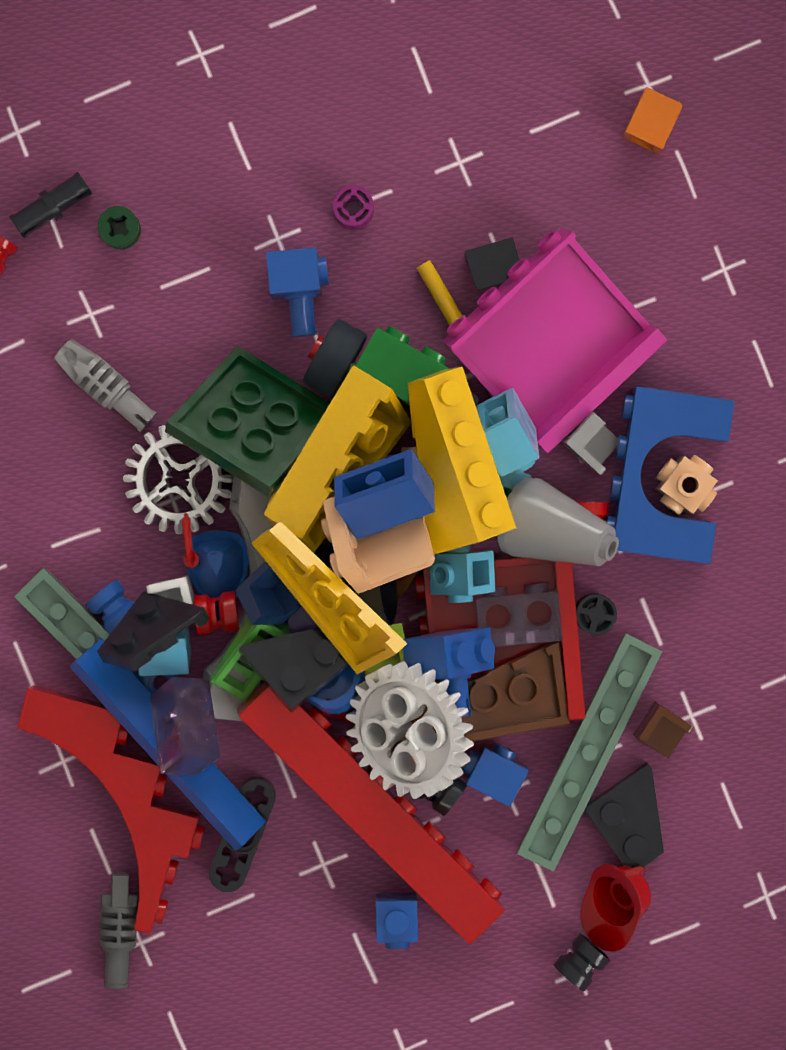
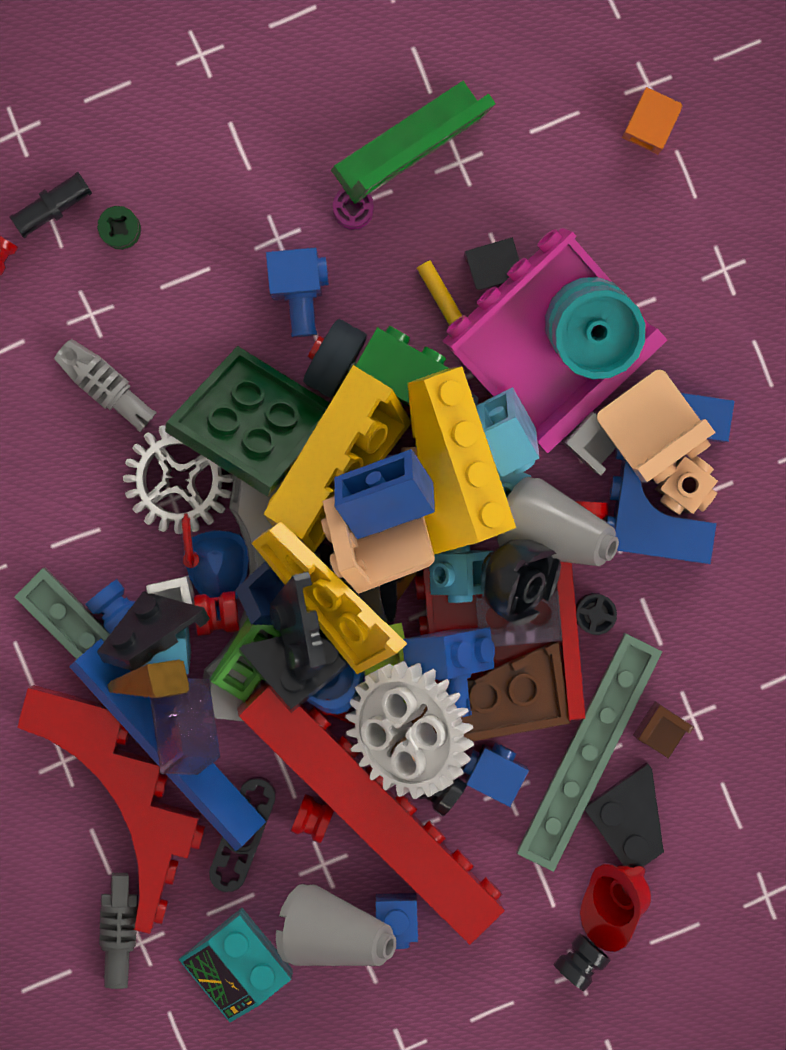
none -> pearl gold slope [107,659,189,698]
none -> teal slope [179,908,293,1022]
none -> black wing [270,572,326,682]
none -> light grey cone [276,884,396,966]
none -> red wheel [290,793,334,844]
none -> green fence [331,81,496,204]
none -> black cylinder [481,539,561,625]
none -> teal wheel [545,277,645,379]
none -> light nougat bracket [597,370,716,484]

